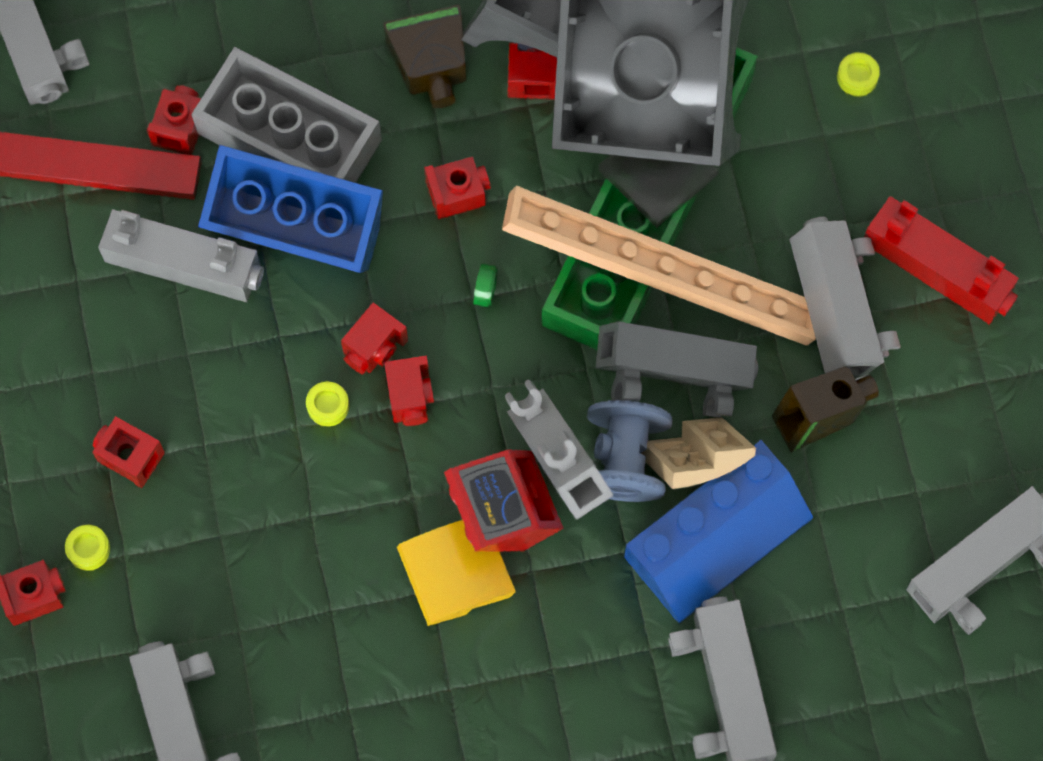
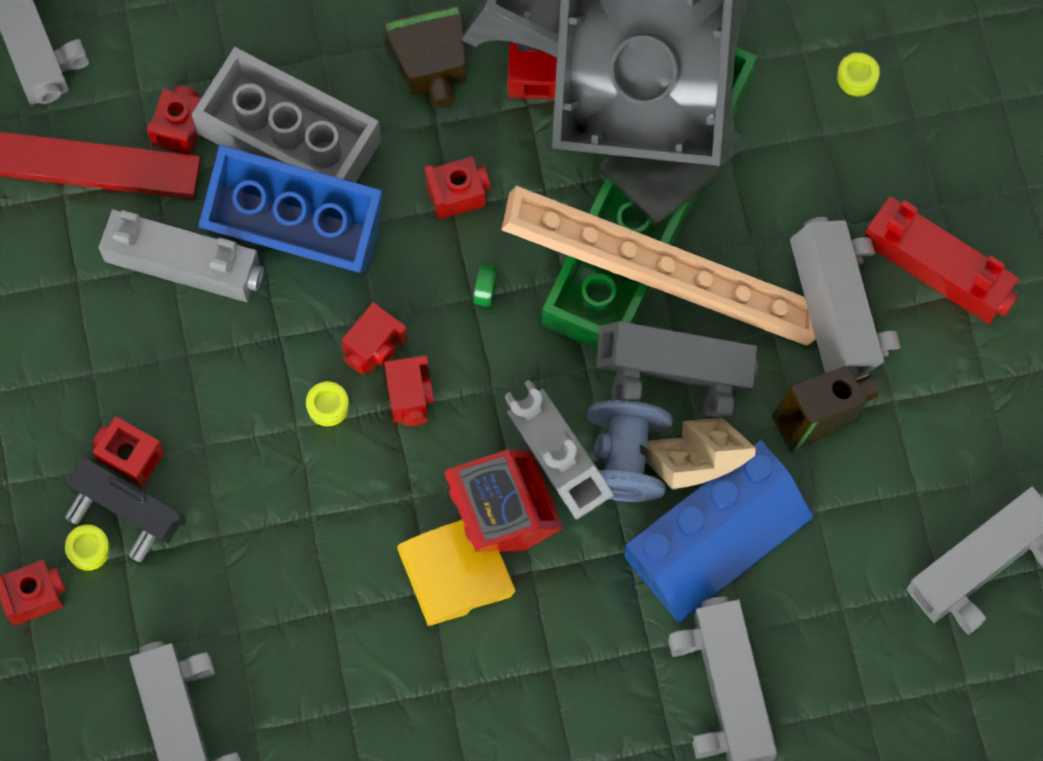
none -> black piece [65,457,186,562]

